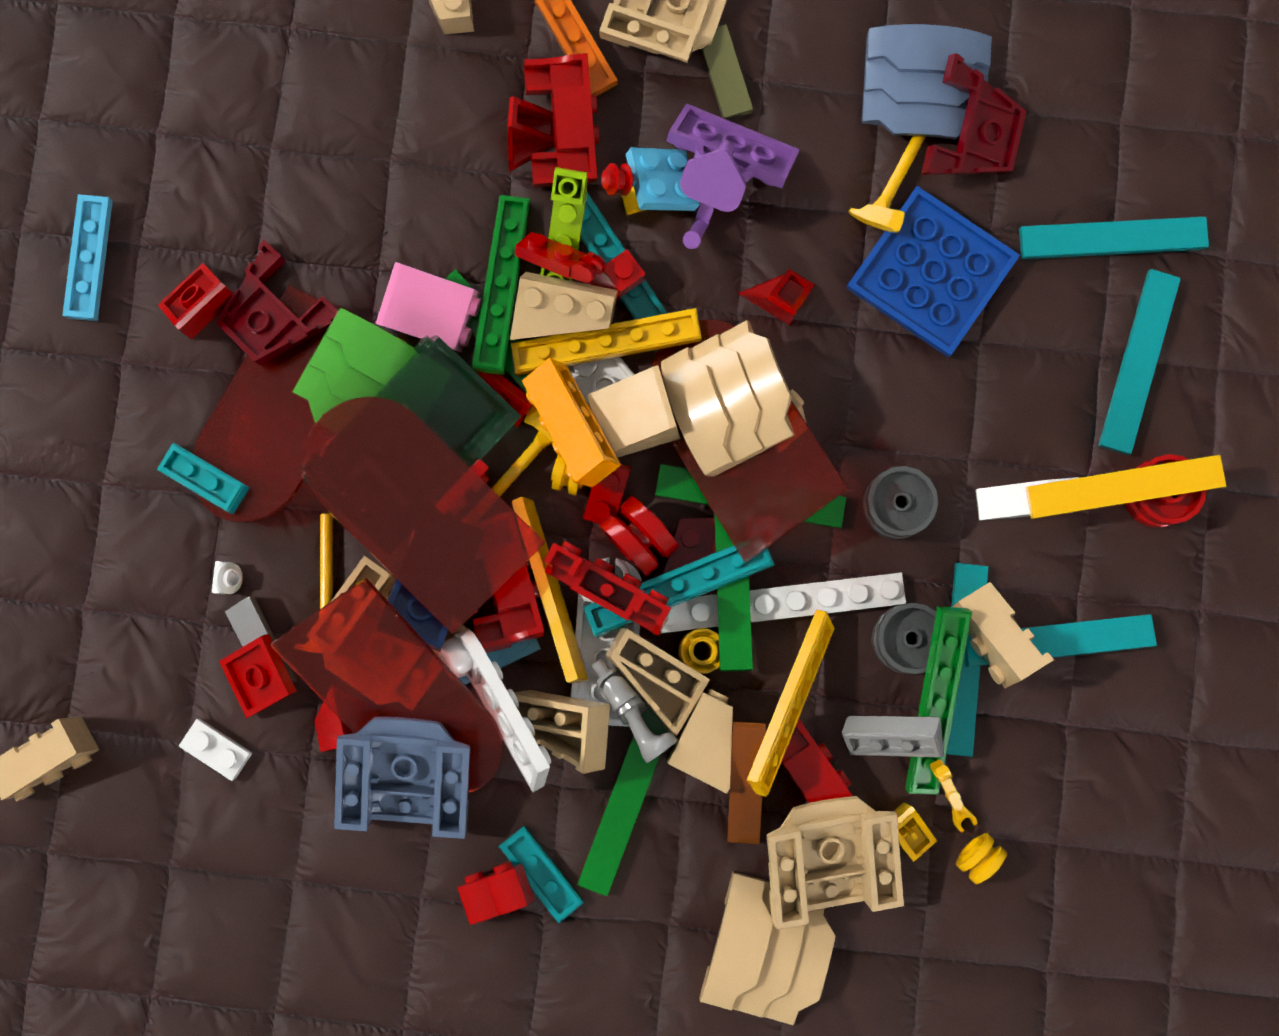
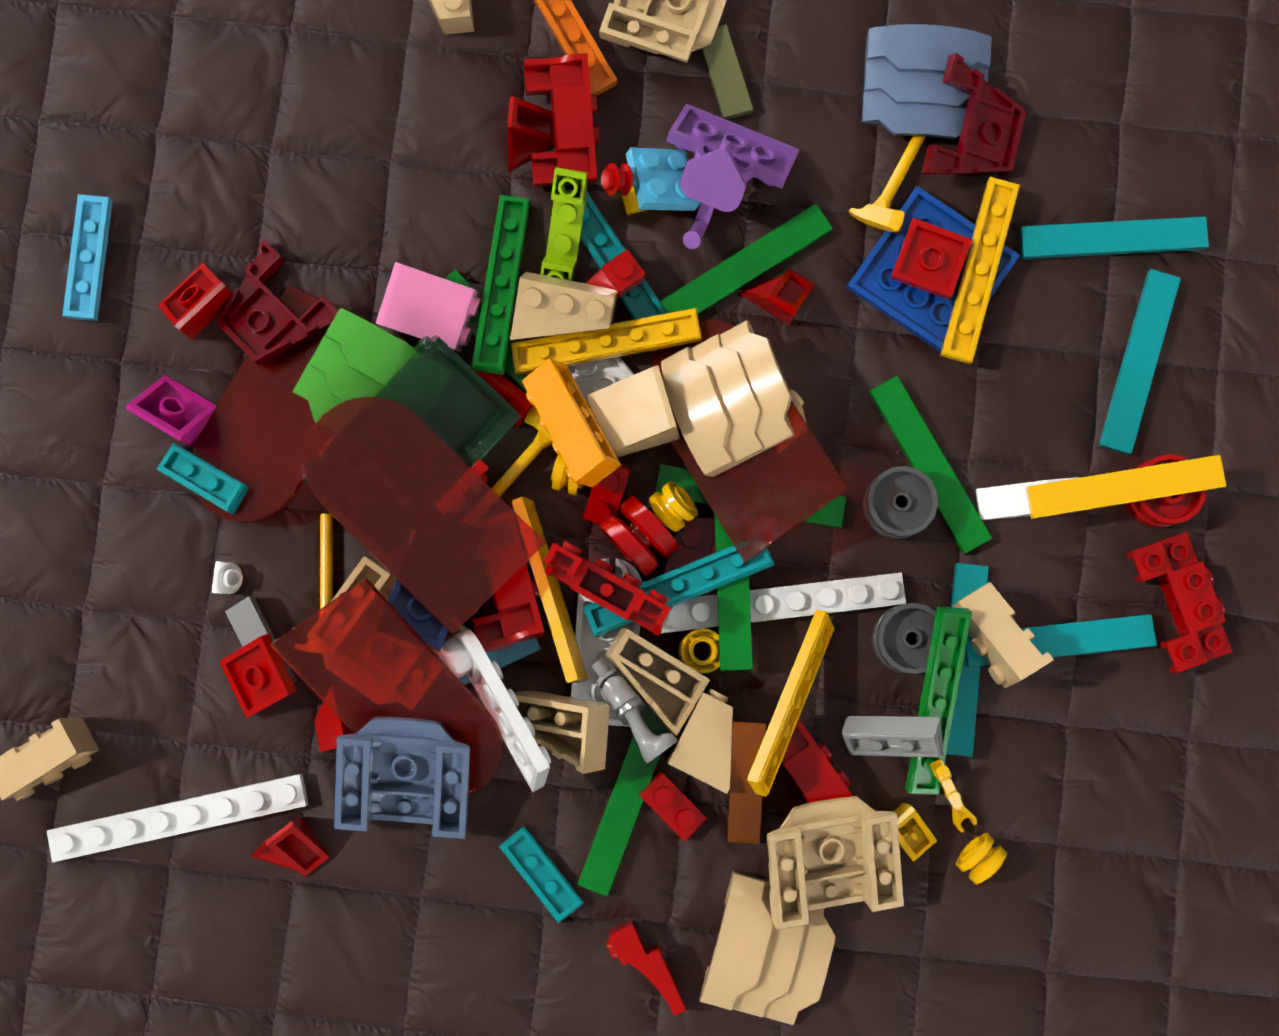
white plate [179,719,252,781] -> none
red brick [457,861,535,925] -> none
red hinge [515,232,606,284] -> none
none -> white plate [46,774,308,862]
none -> dark pink slope [126,375,218,448]
none -> red slope [251,817,330,877]
none -> red slope [606,920,686,1016]
none -> red plate [638,772,707,842]
none -> yellow wheel [649,481,698,532]
none -> green tile [660,204,833,316]
none -> green tile [869,376,992,554]
none -> red plate [890,218,972,300]
none -> yellow tile [940,177,1020,364]
none -> red bracket [1126,532,1232,673]

